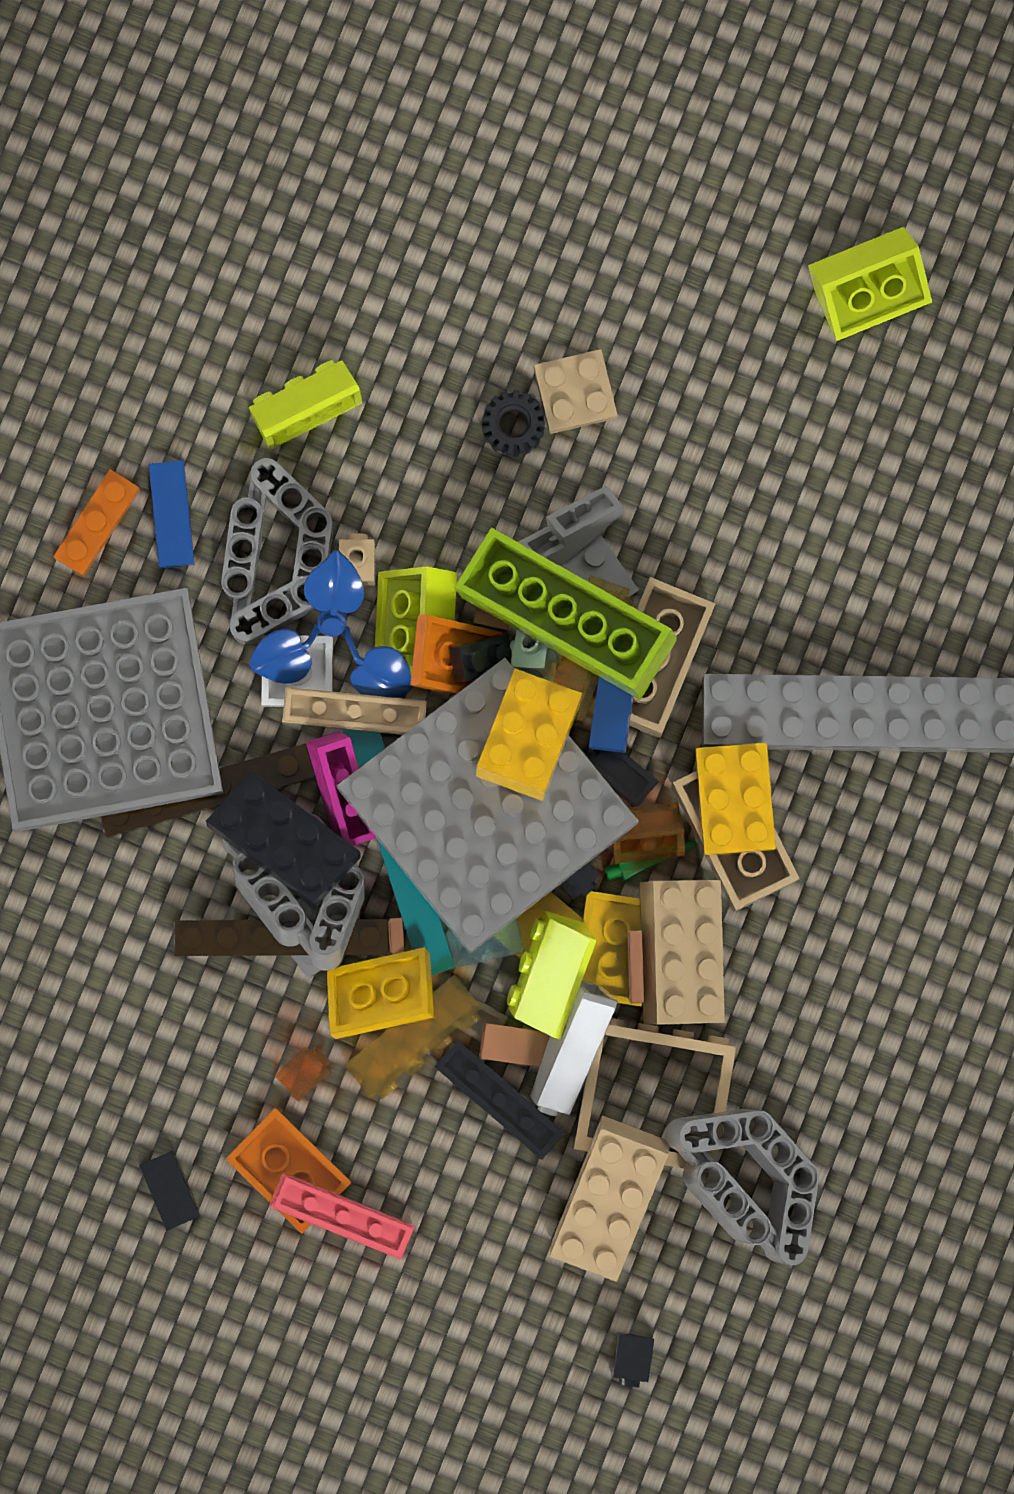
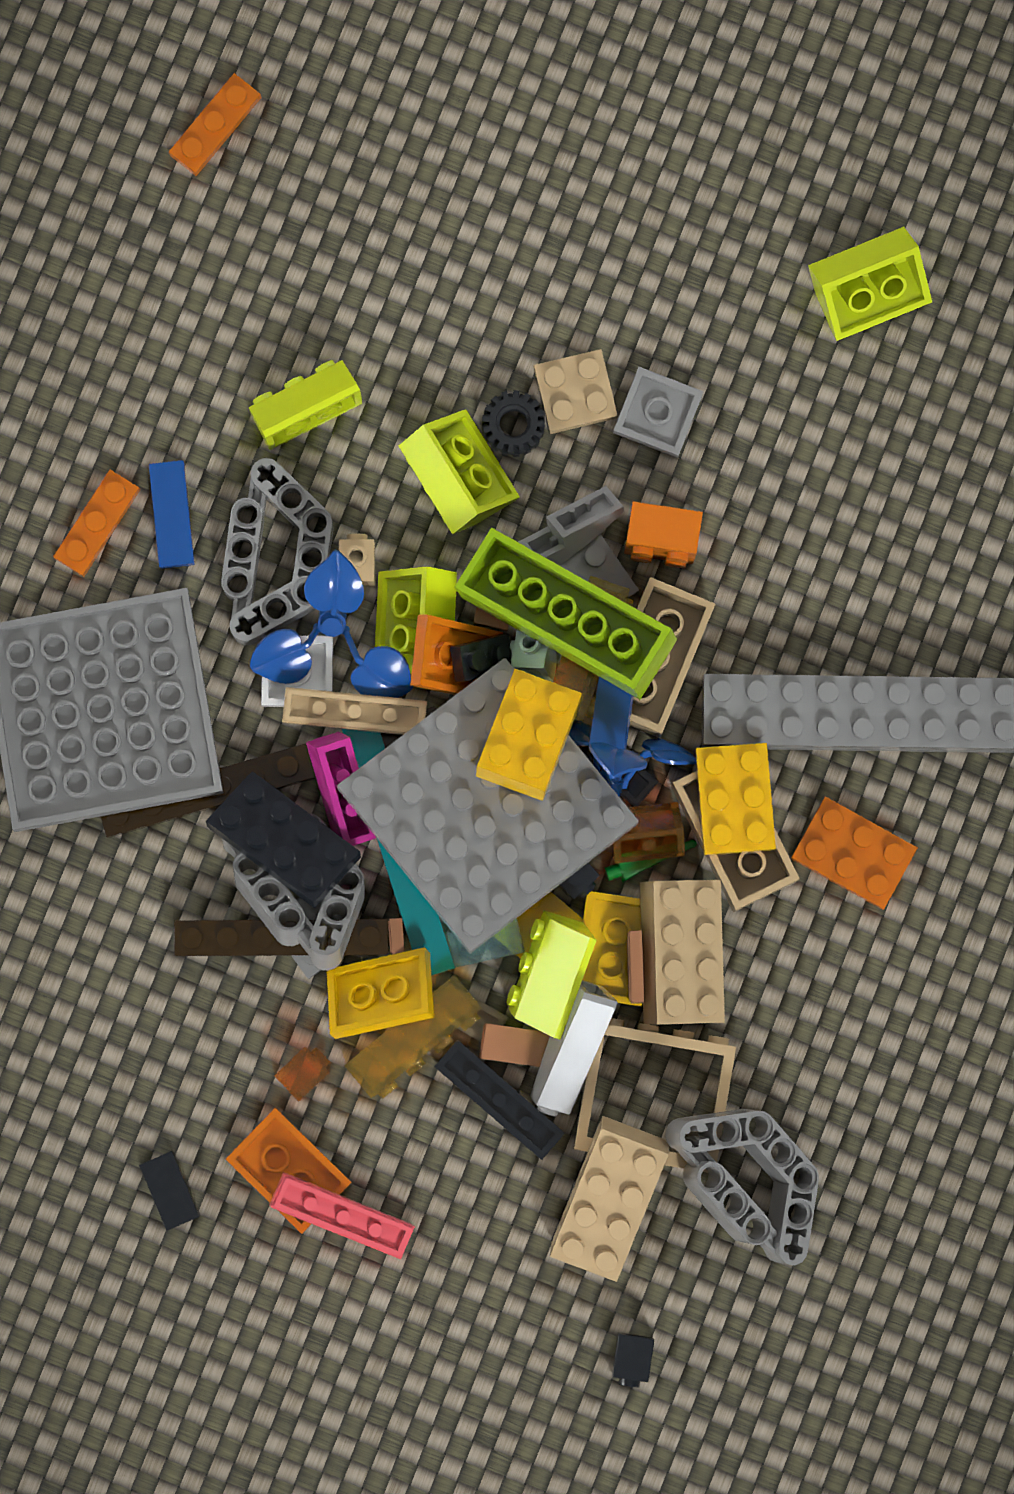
none -> orange plate [169,73,262,176]
none -> neon yellow slope [398,409,520,534]
none -> blue plant [568,721,696,797]
none -> light grey plate [613,367,704,458]
none -> orange brick [624,501,703,568]
none -> orange plate [790,796,918,910]

